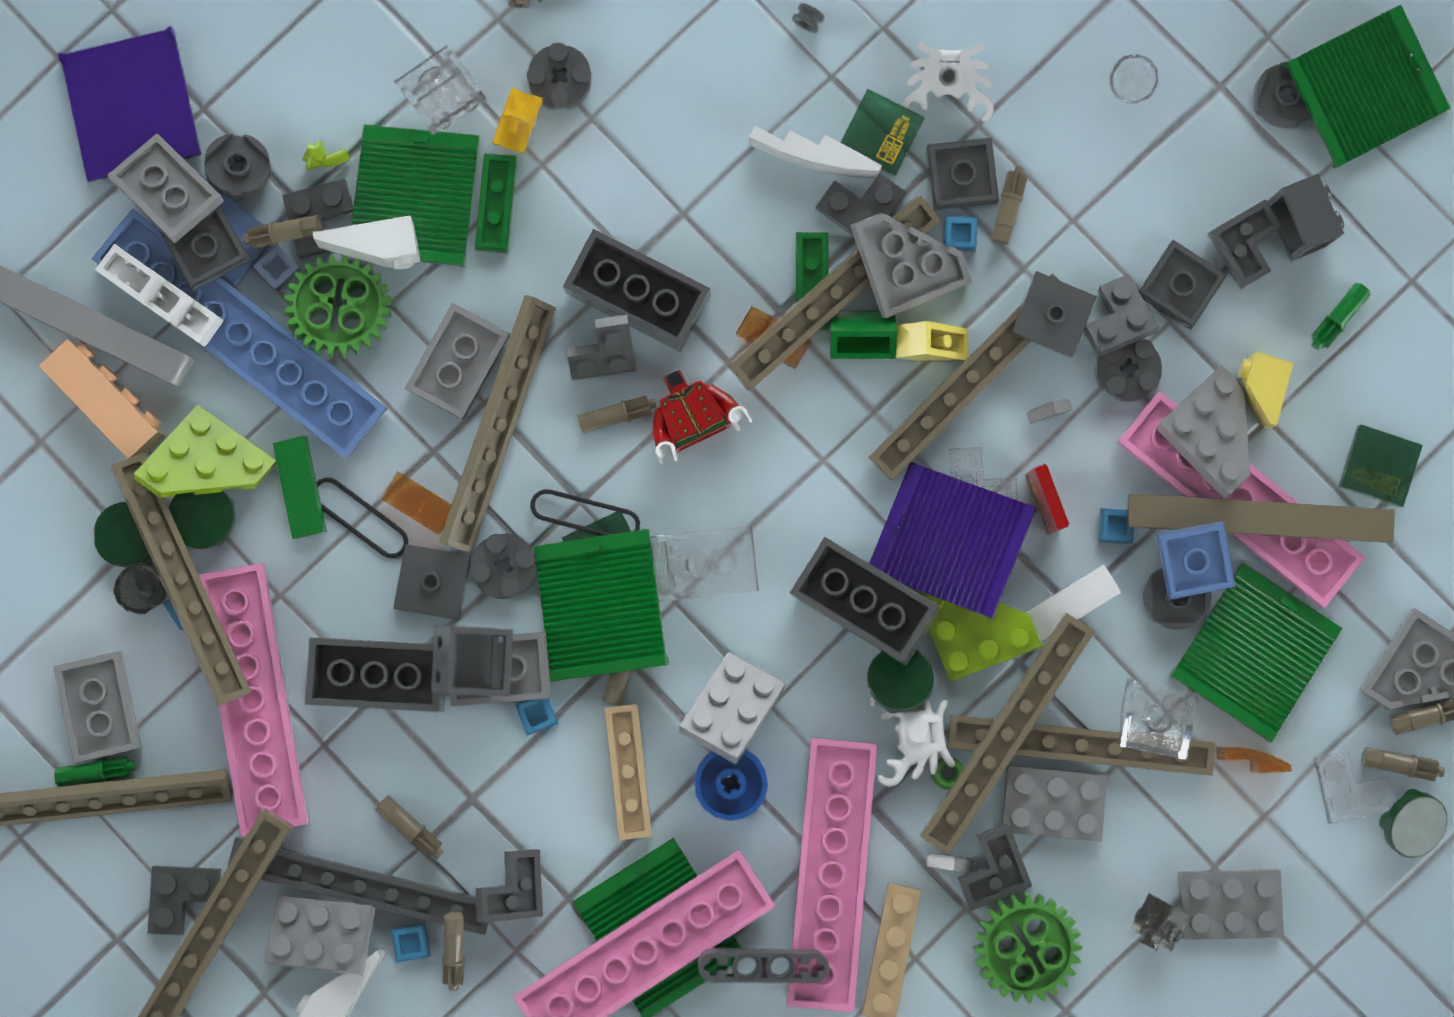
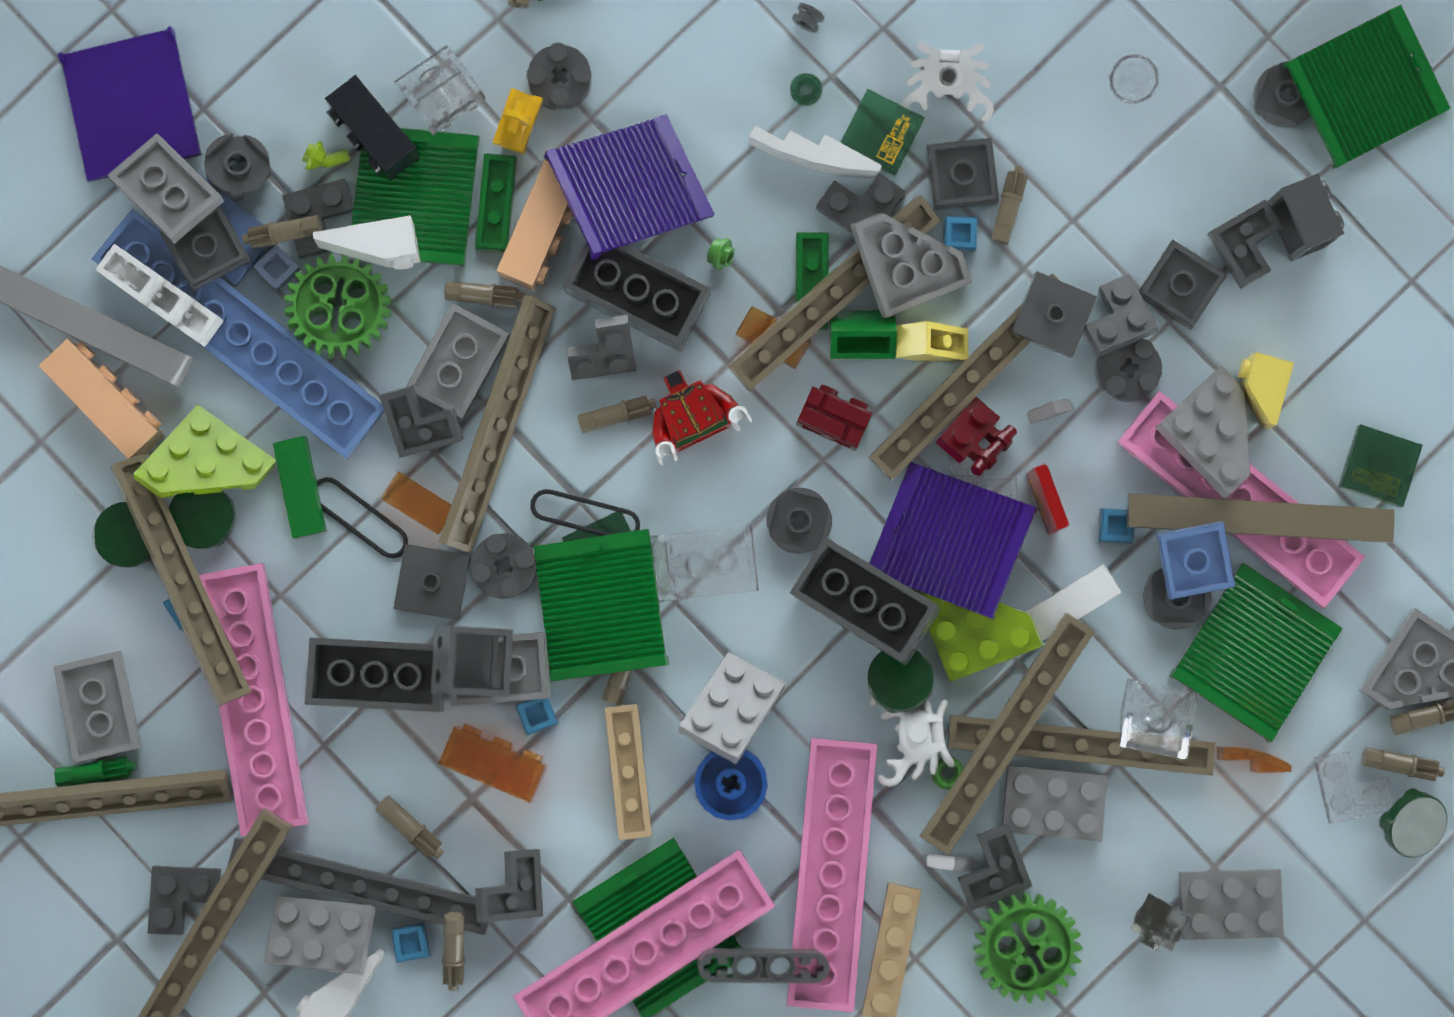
clear smoke hair [113,561,167,615] -> none
green piece [1311,283,1370,350] -> none
none -> black brick [325,75,420,181]
none -> dark grey plate [380,385,464,458]
none -> clear orange brick [438,723,548,803]
none -> dark tan piece [444,281,524,308]
none -> light nougat brick [496,160,574,291]
none -> dark purple door [544,114,714,259]
none -> bright green plate [707,238,735,270]
none -> dark grey plate [766,488,832,554]
none -> clear green plate [790,73,822,106]
none -> dark red brick [796,384,872,451]
none -> dark red plate [935,396,1017,476]

